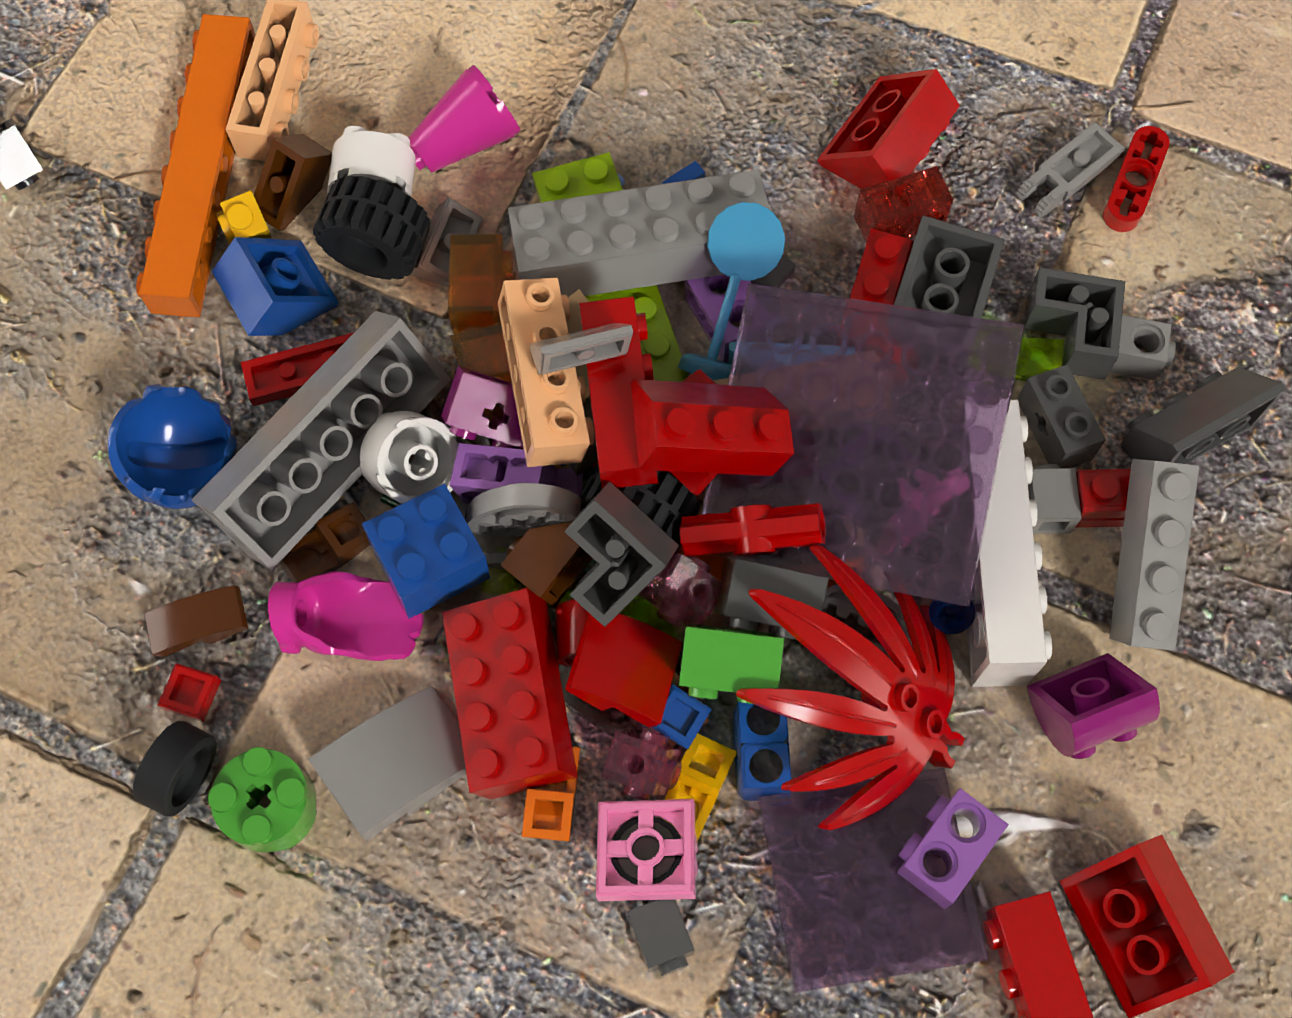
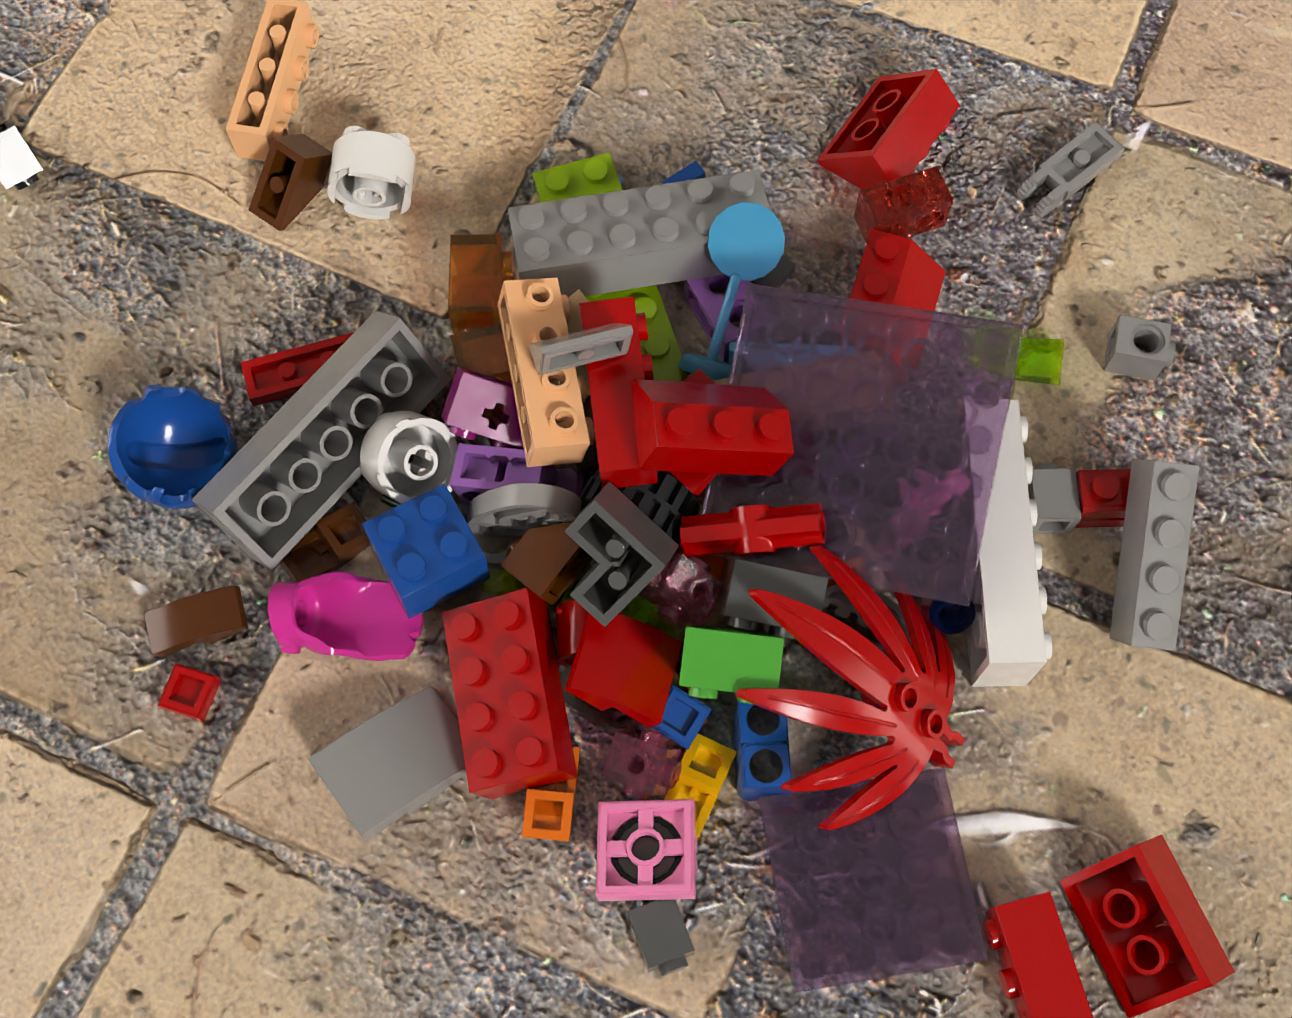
black tyre [133,721,217,817] -> none
orange brick [136,14,256,318] -> none
bright green brick [208,747,317,853] -> none
blue slope [212,237,339,336] -> none
yellow brick [216,190,272,244] -> none
black tyre [313,176,431,280] -> none
dark pink cone [408,65,520,173] -> none
light grey slope [411,197,483,288] -> none
dark grey slope [887,216,1005,371] -> none
medium lavender brick [897,788,1009,909] -> none
dark grey brick [1017,364,1106,468] -> none
dark grey brick [1024,267,1125,380] -> none
magenta brick [1026,653,1160,759] -> none
red beam [1103,126,1170,232] -> none
dark grey slope [1120,367,1287,464] -> none

